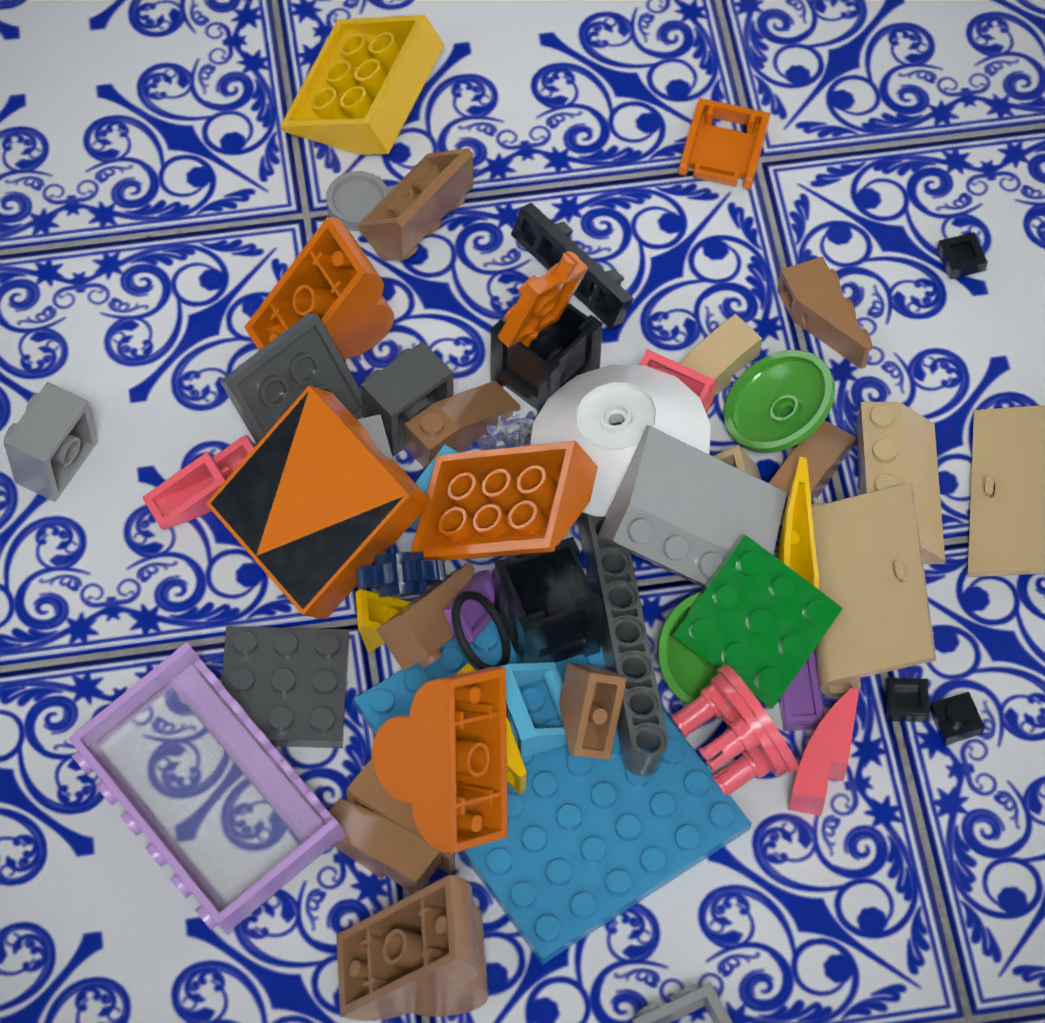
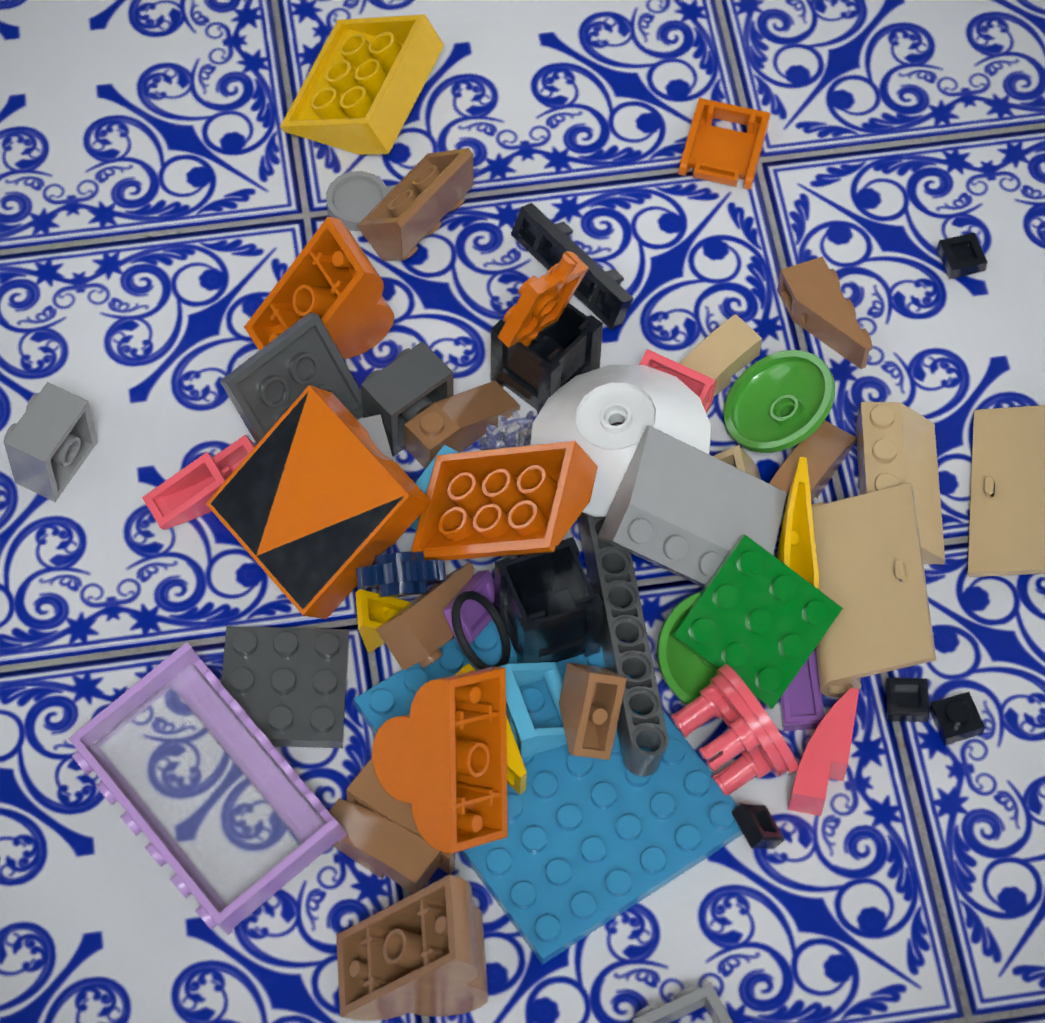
none -> black tile [731,804,784,849]

